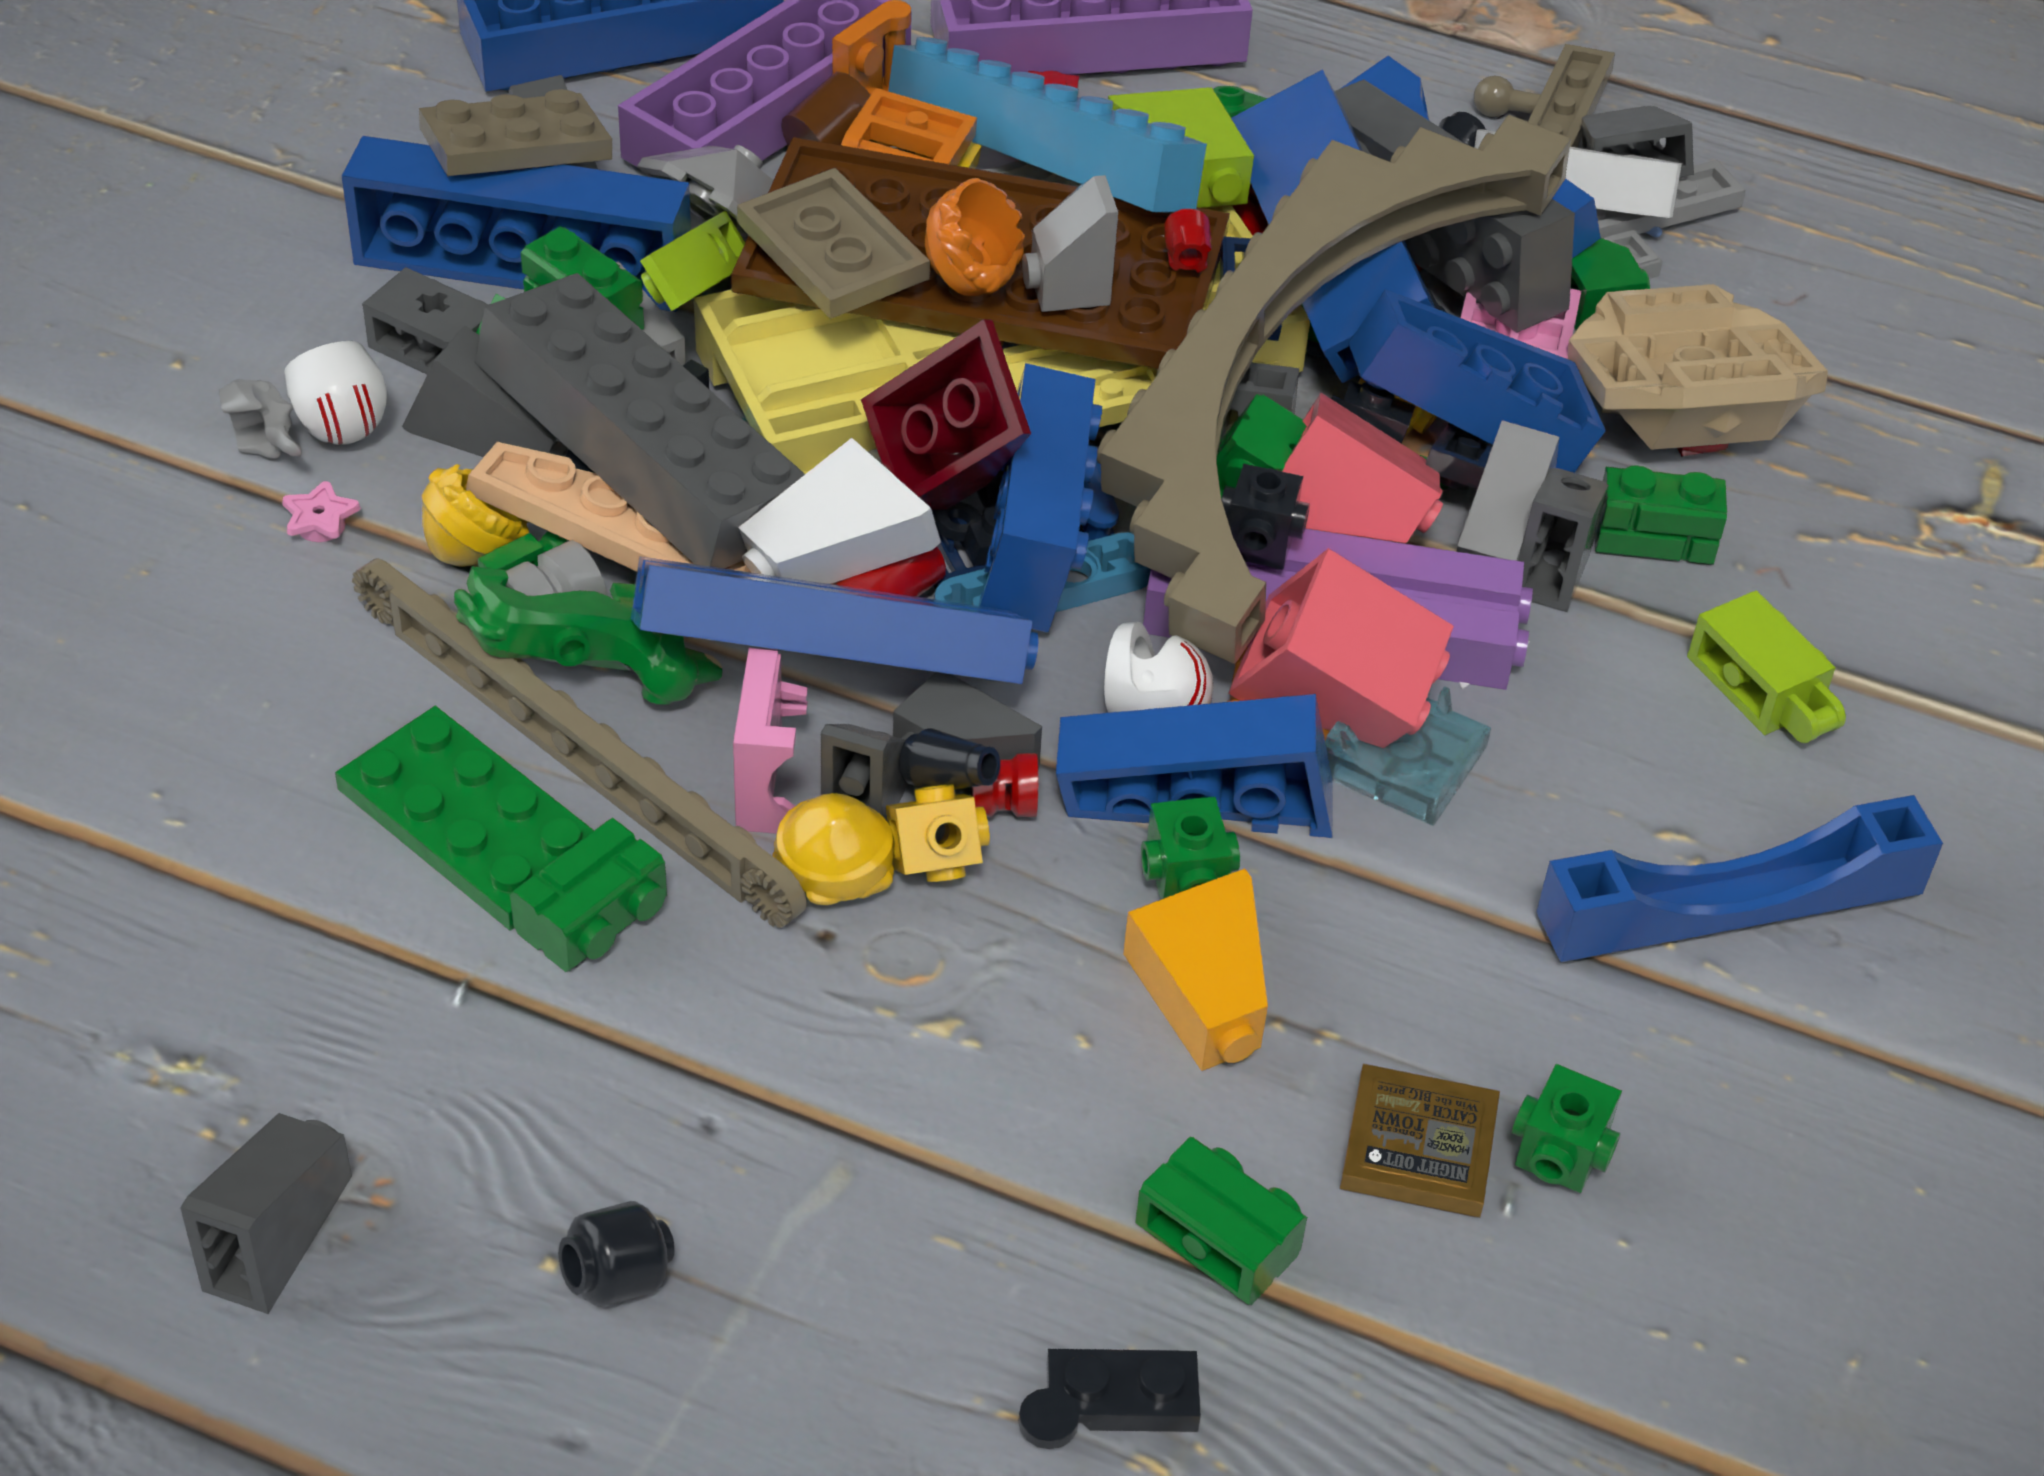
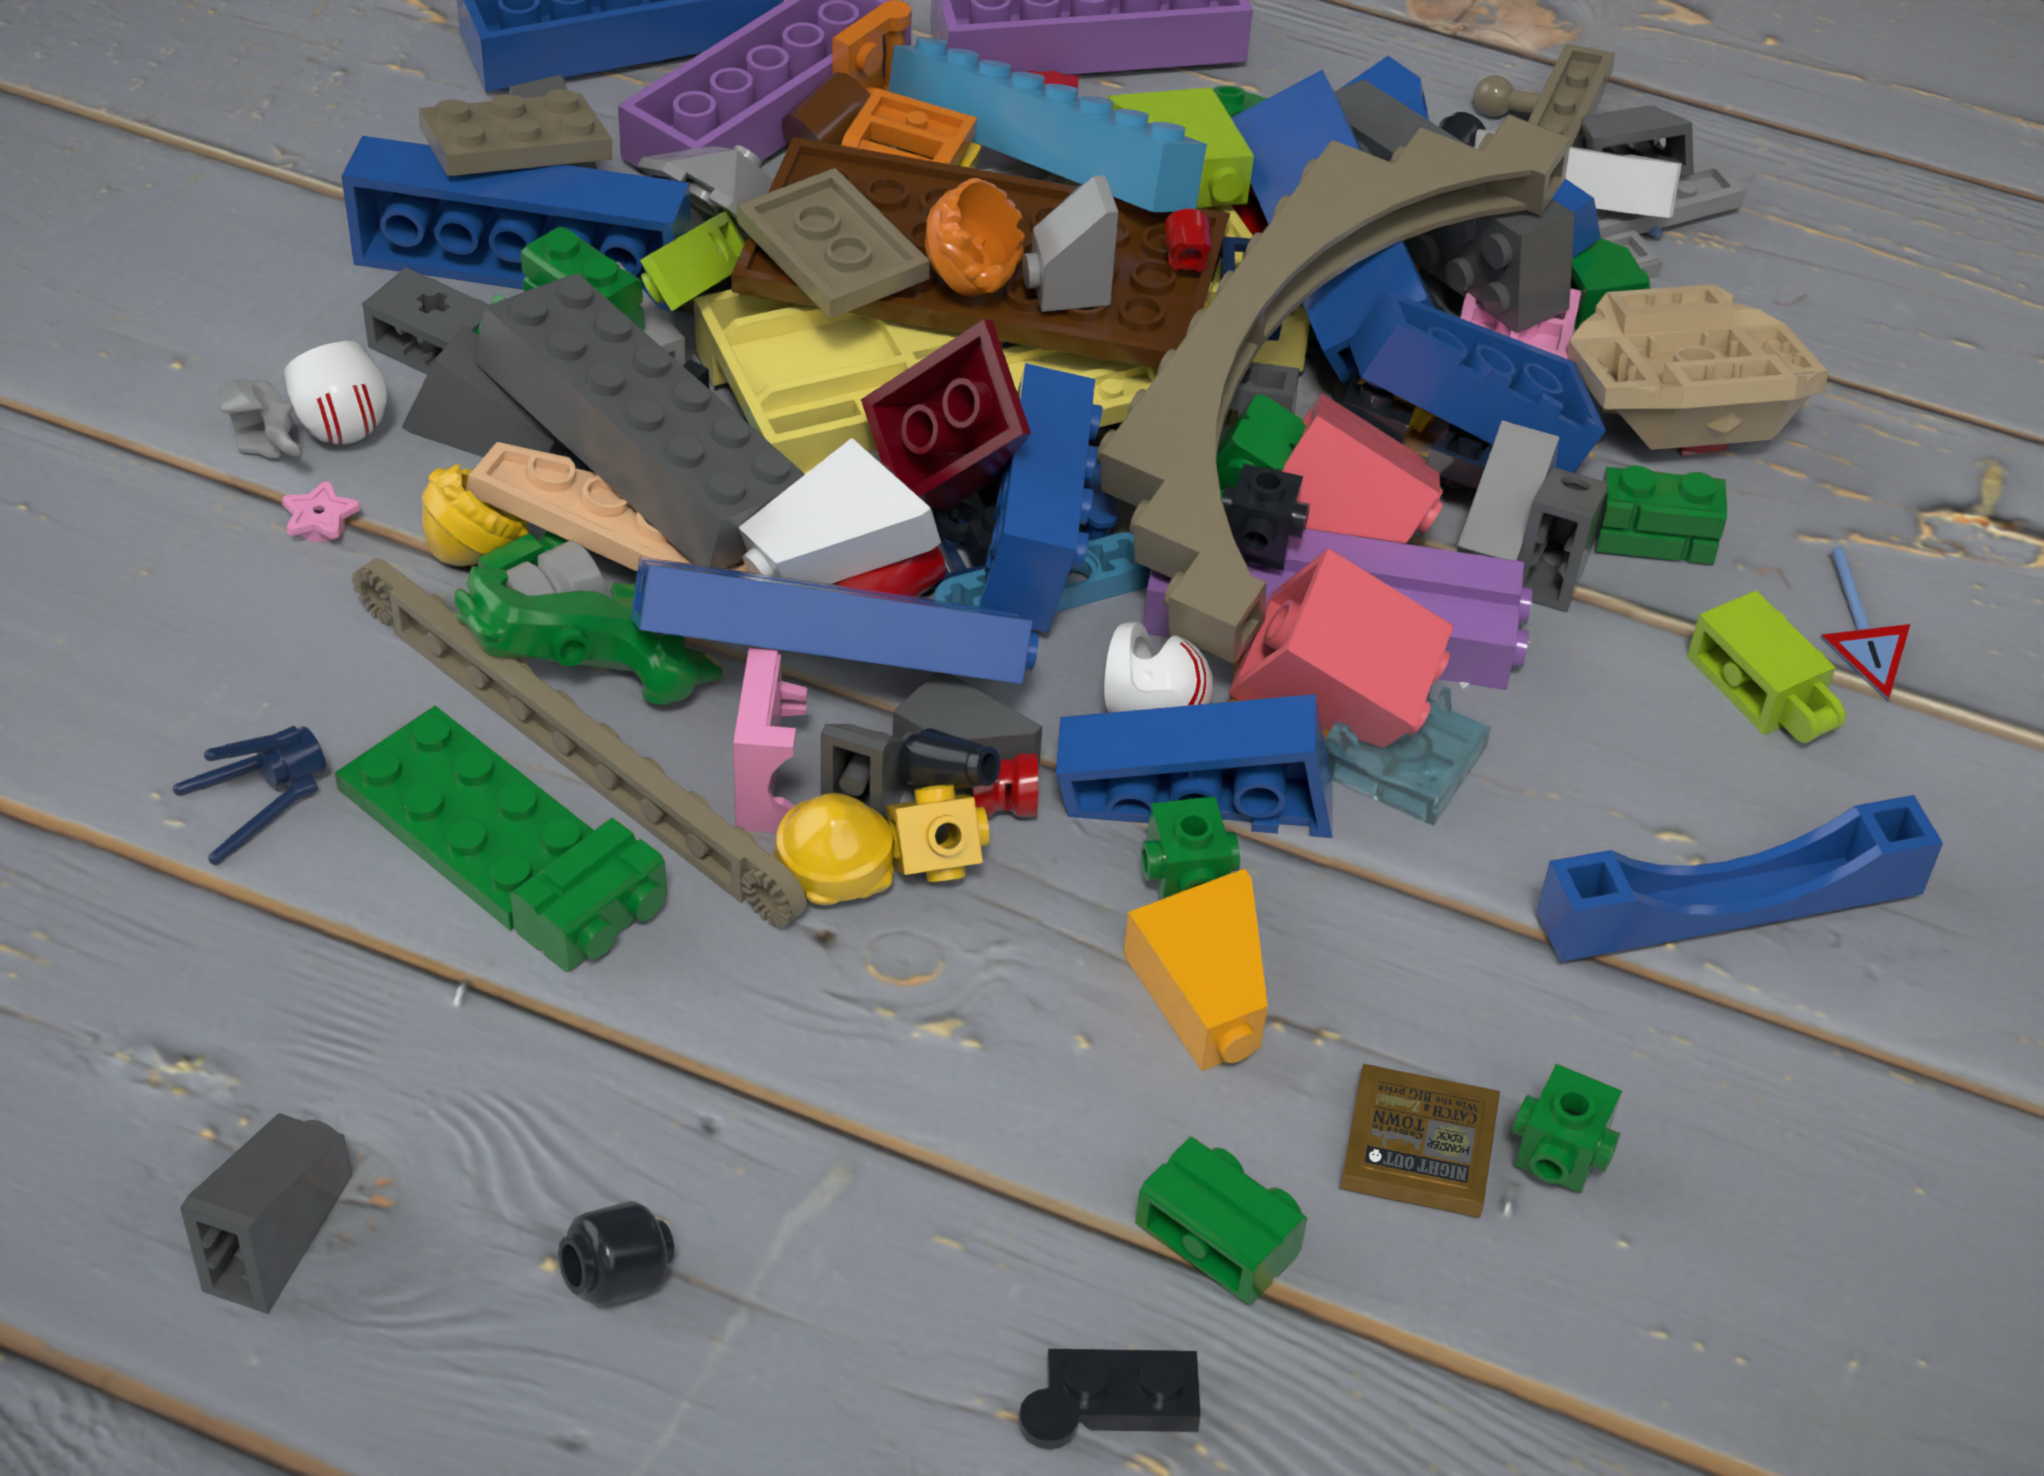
none -> dark blue plant [173,726,326,865]
none -> piece [1820,547,1911,702]

